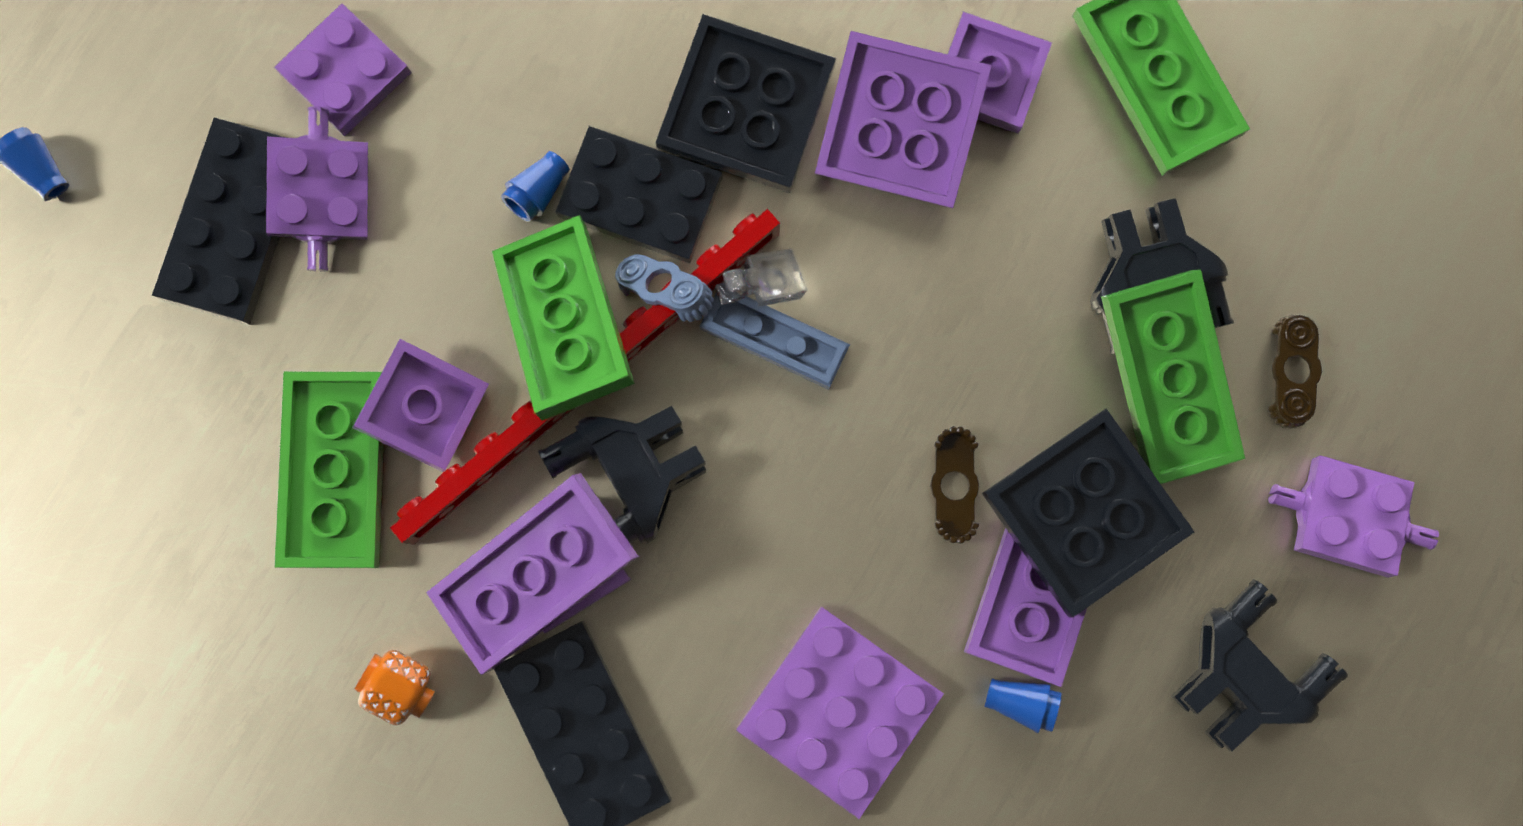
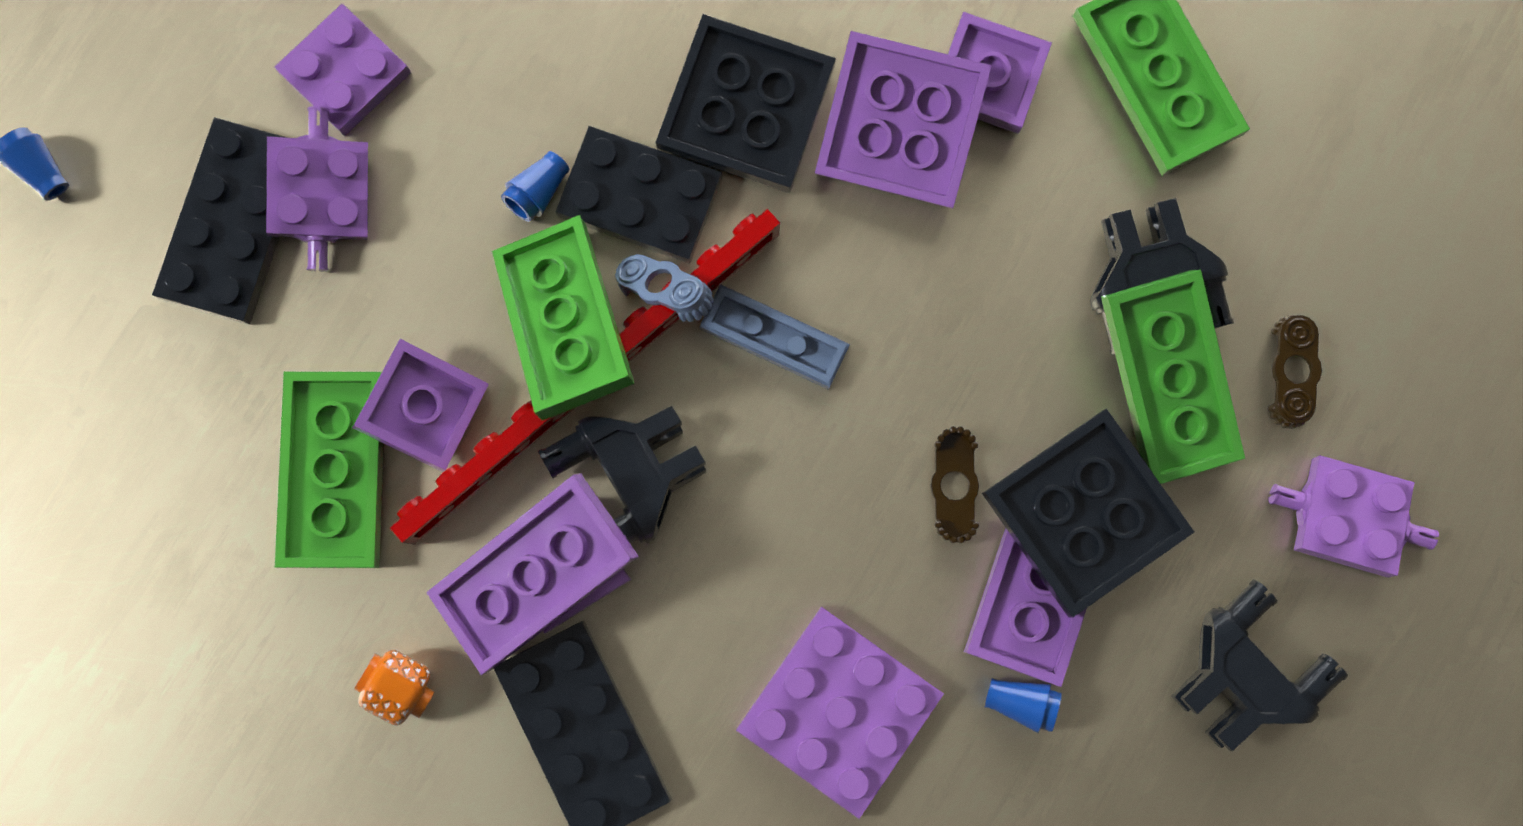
clear plate [715,249,808,306] -> none

